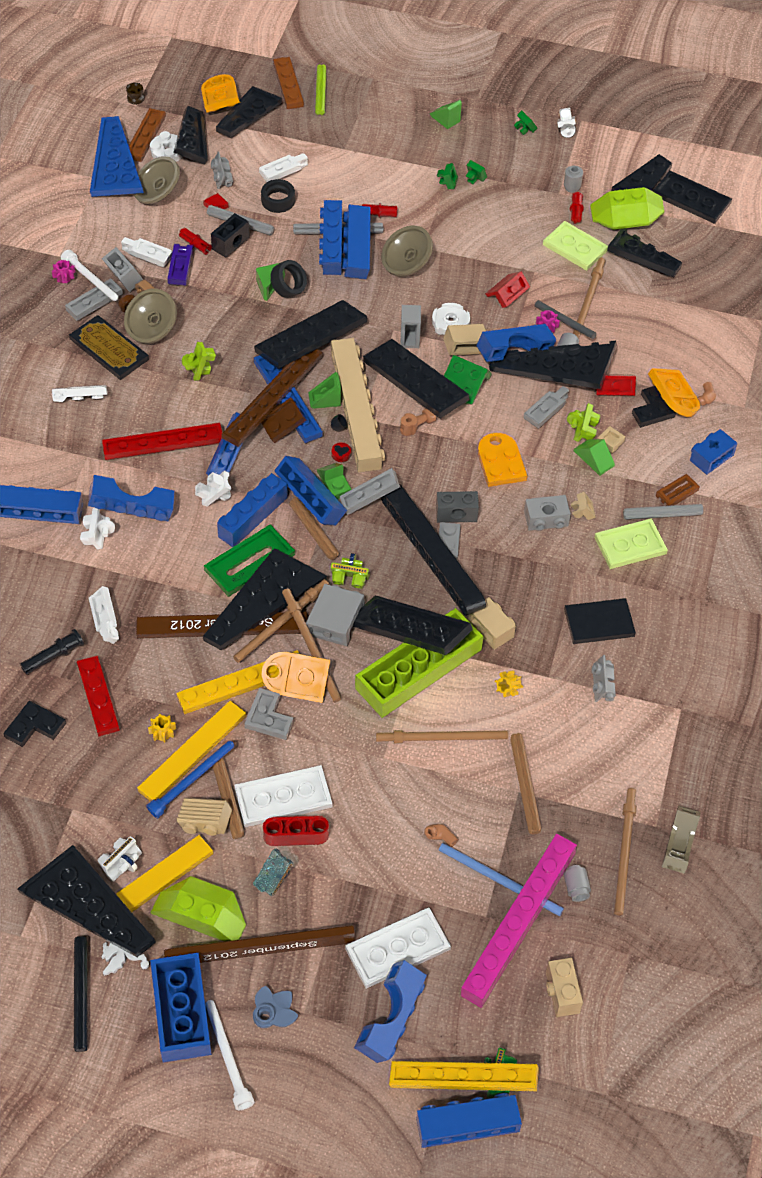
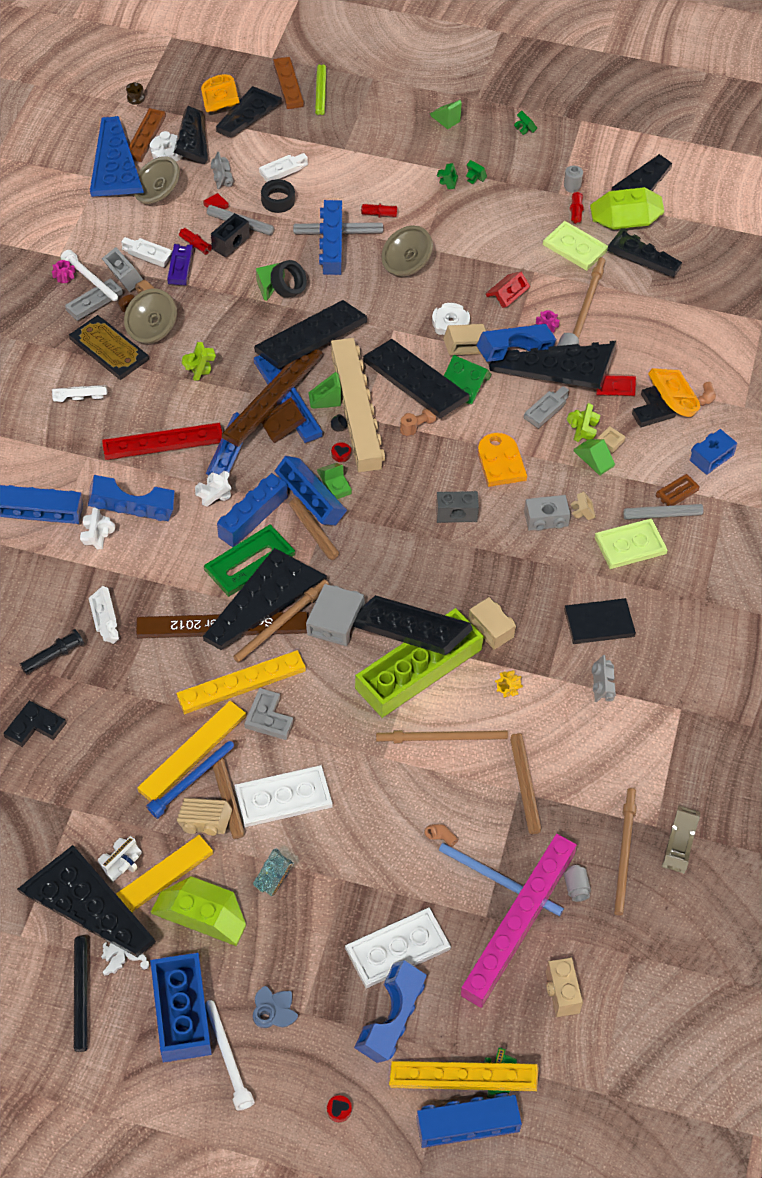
red plate [77,655,120,737] -> none
yellow gear [148,714,176,742] -> none
reddish brown tile [164,925,355,963] -> none
light orange plate [262,651,331,703] -> none
red beam [262,816,329,846] -> none
medium nougat bar [282,588,341,703] -> none
lime hips [331,553,370,589] -> none
light grey plate [340,468,400,515] -> none
blue brick [342,204,370,279] -> none
black beam [381,484,486,616] -> none
light grey brick [400,305,421,348] -> none
light grey plate [439,522,460,560] -> none
dark grey bar [535,300,597,339] -> none
white hips [557,107,576,137] -> none
black tile [653,170,732,224] -> none
none -> red tile [327,1095,352,1123]

